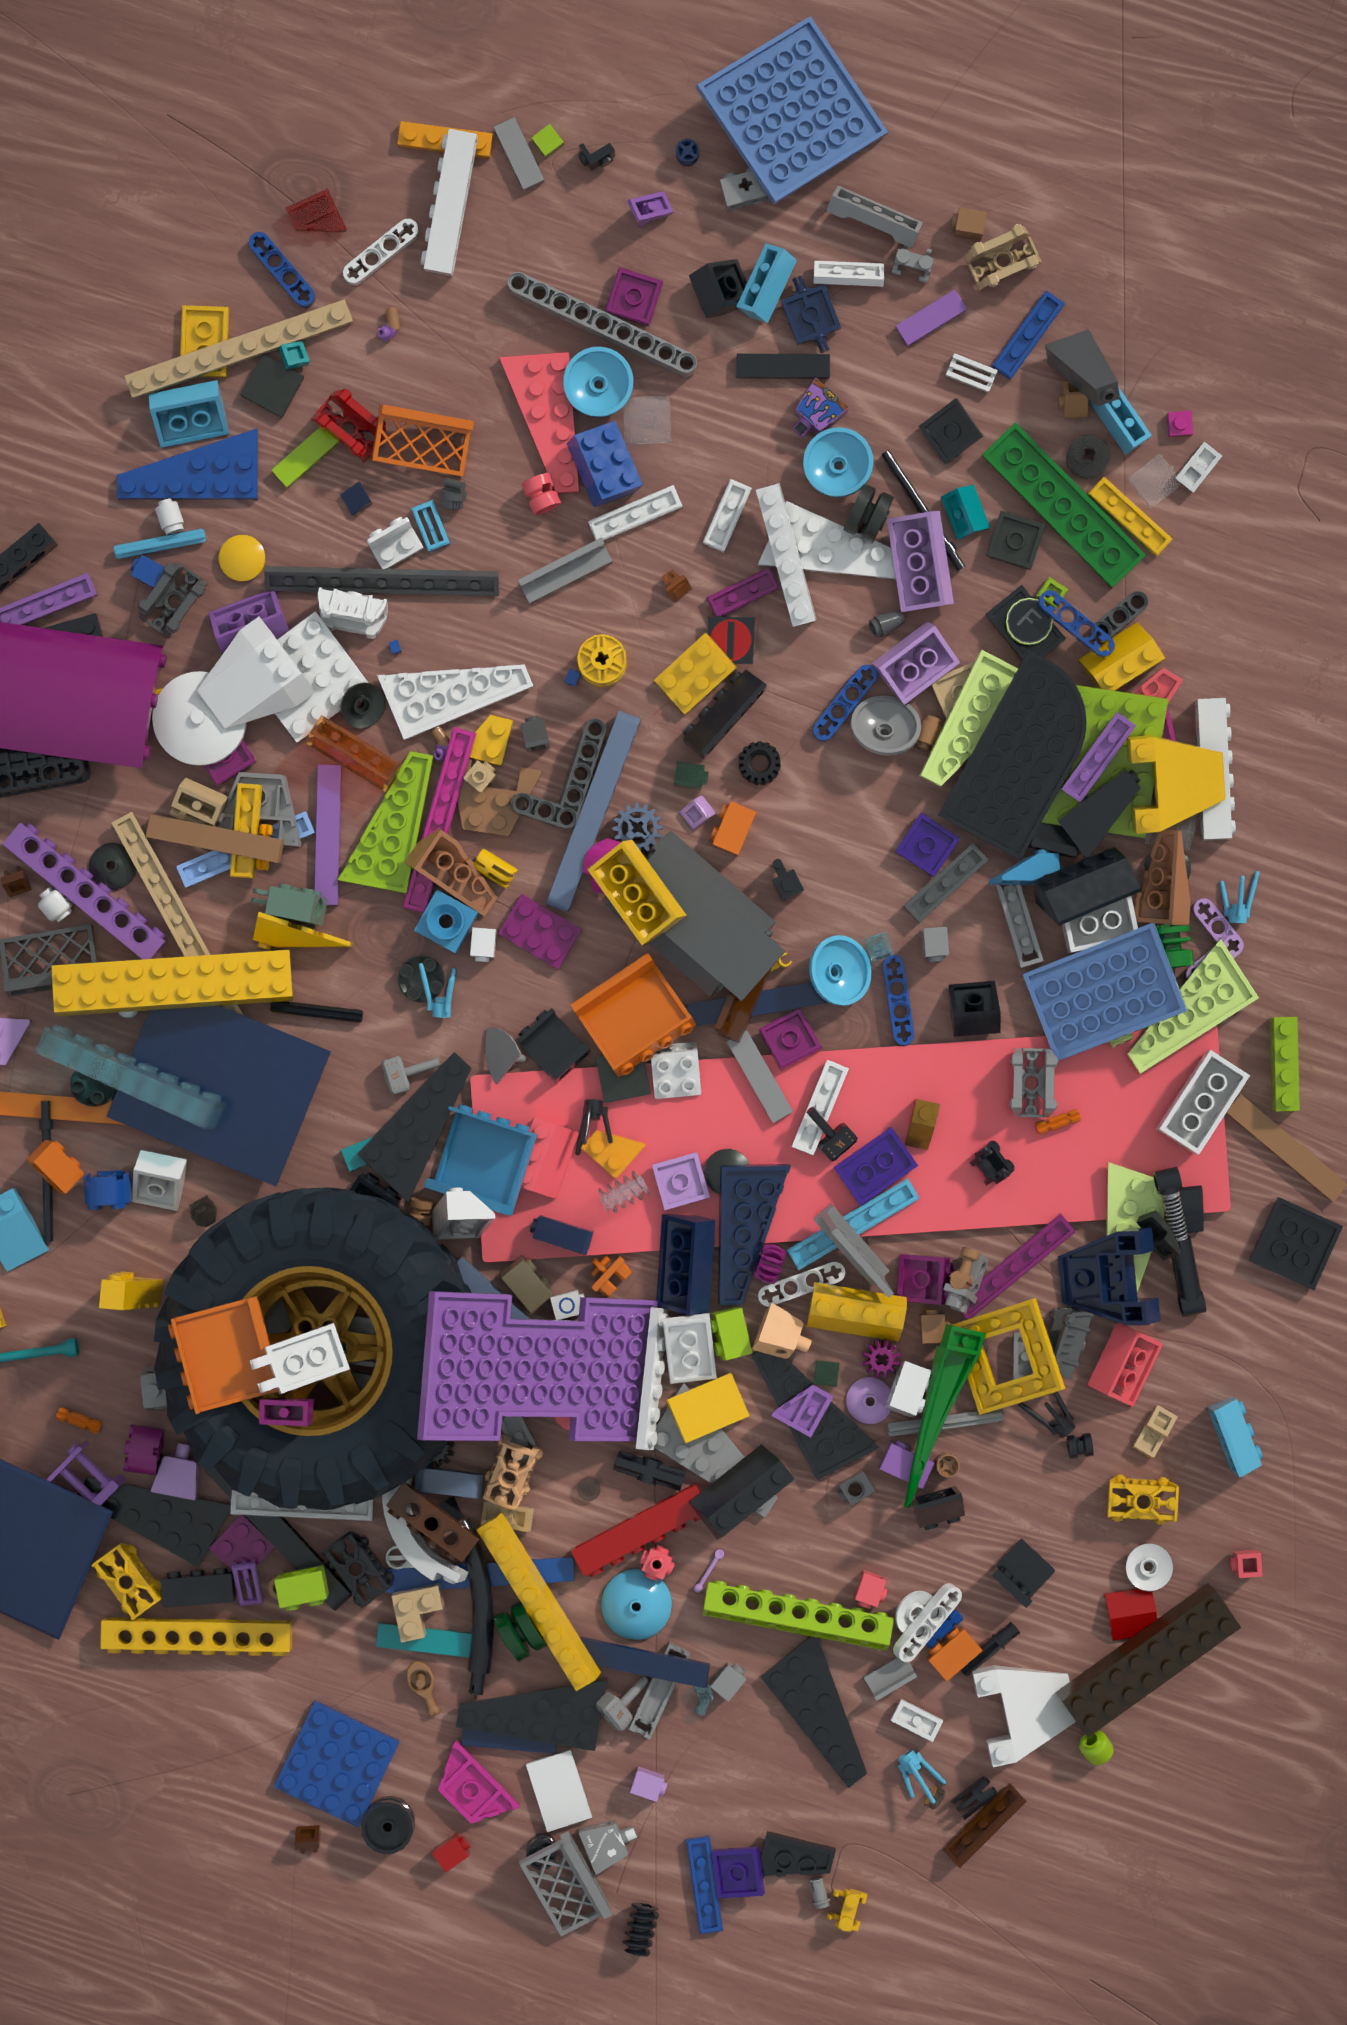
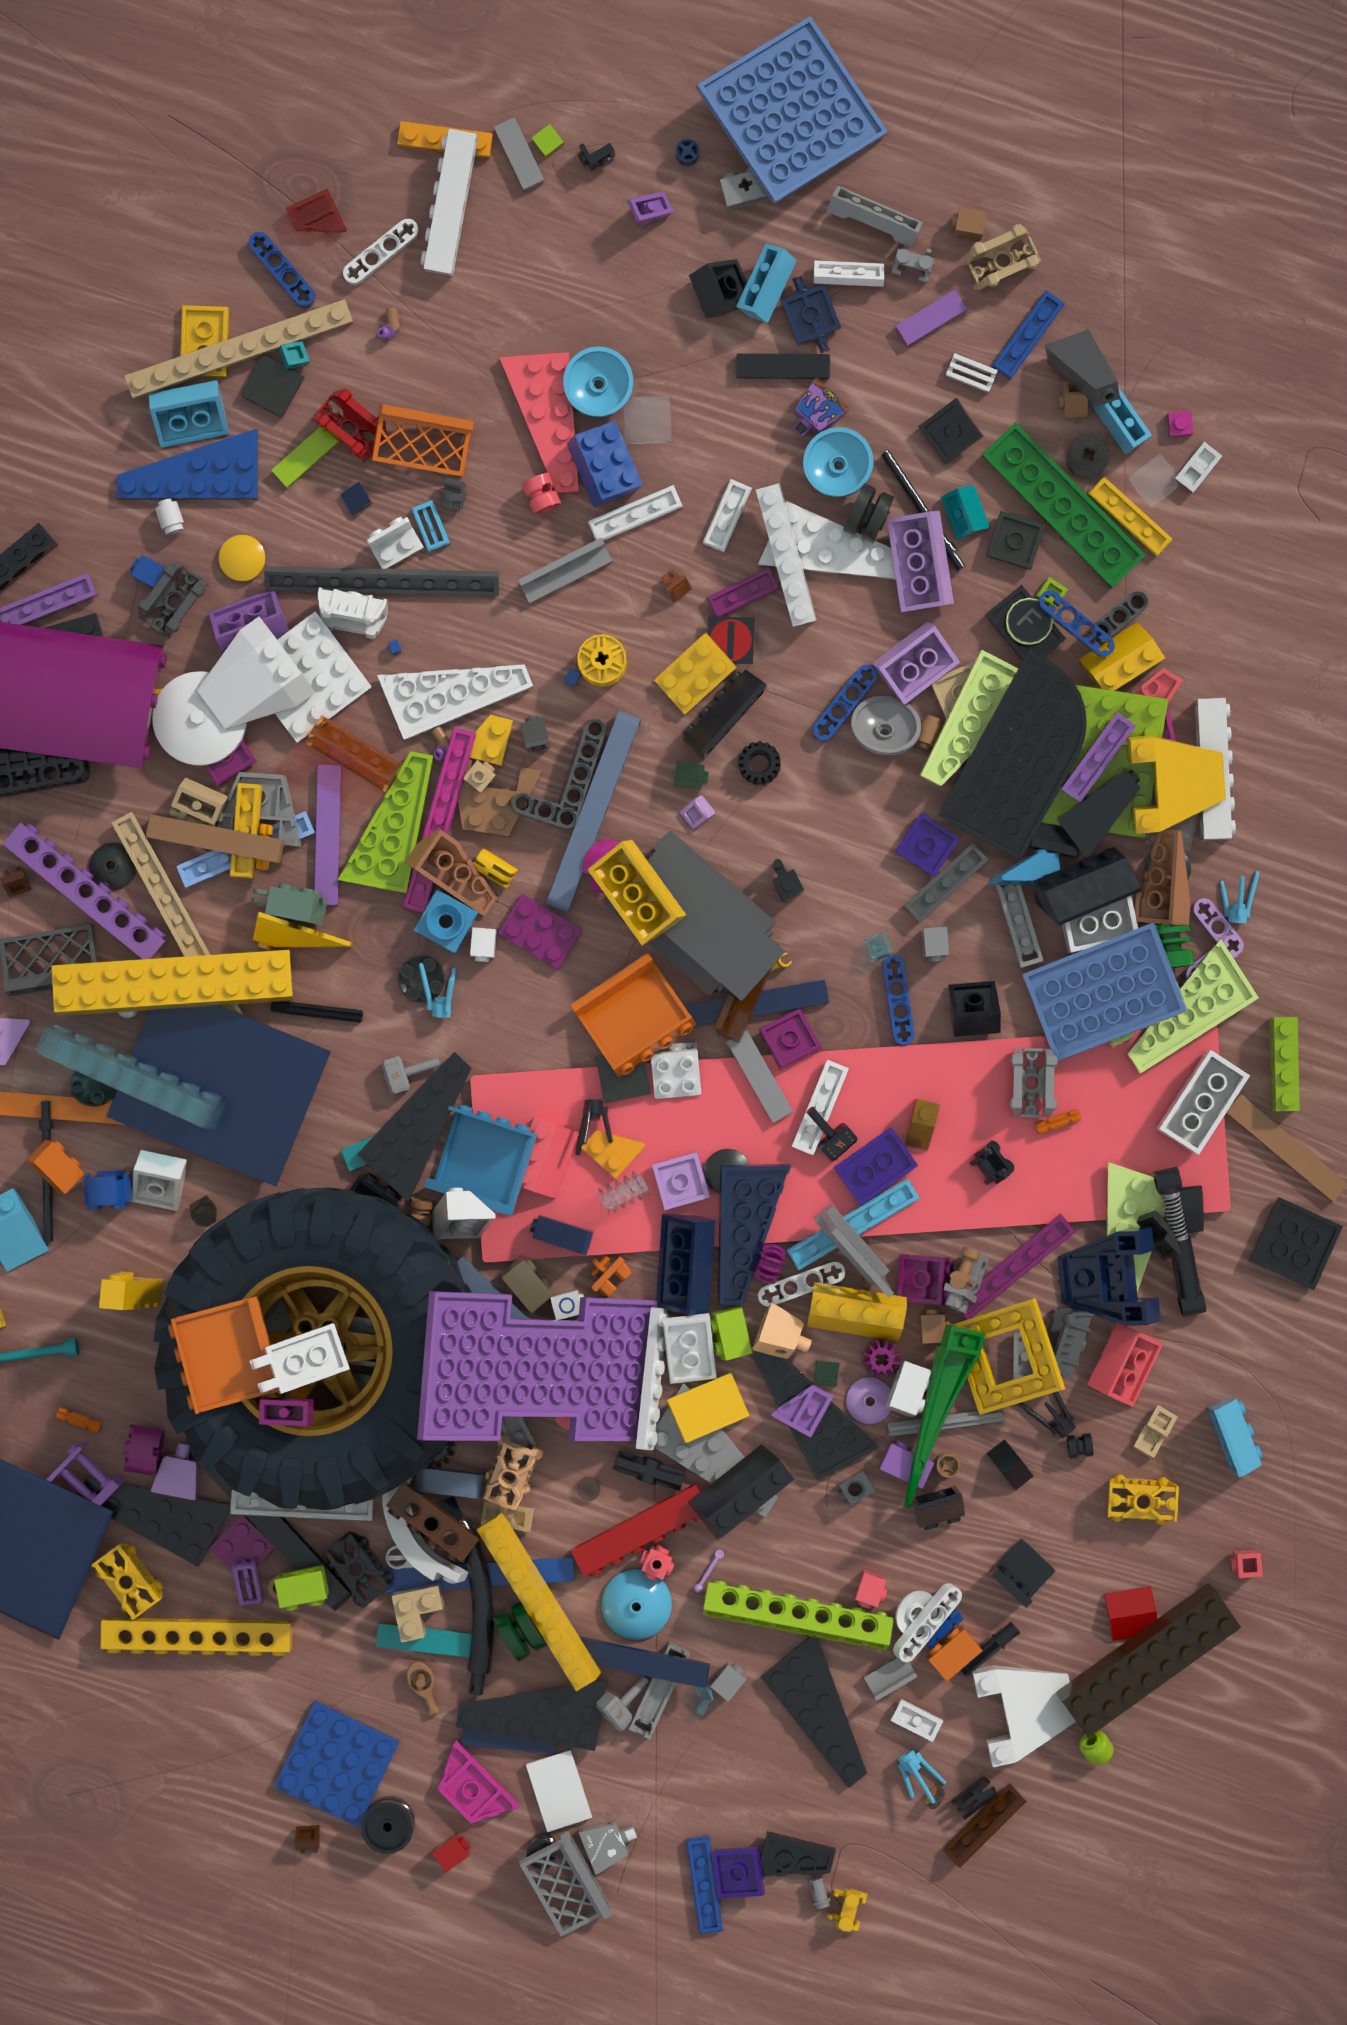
white head [38,887,73,922] -> none
medium azure axle [114,529,206,559] -> none
light grey torso [140,1366,167,1412] -> none
black brick [161,1568,236,1608] -> none
pearl dark grey dish [340,682,385,728] -> none
light grey shield [485,1028,526,1084] -> none
light grey beam [508,272,697,378] -> none
black panel [517,1008,591,1084] -> none
magenta plate [605,267,663,327] -> none
sand blue gear [612,803,663,852] -> none
black piece [622,1903,659,1957] -> none
lavender brick [630,1766,667,1802] -> none
orange brick [710,801,756,857] -> none
medium azure dish [809,935,871,1006] -> none
dark grey cone [869,610,905,637] -> none
white dish [1126,1544,1173,1591] -> none
none -> black slope [986,1439,1034,1491]

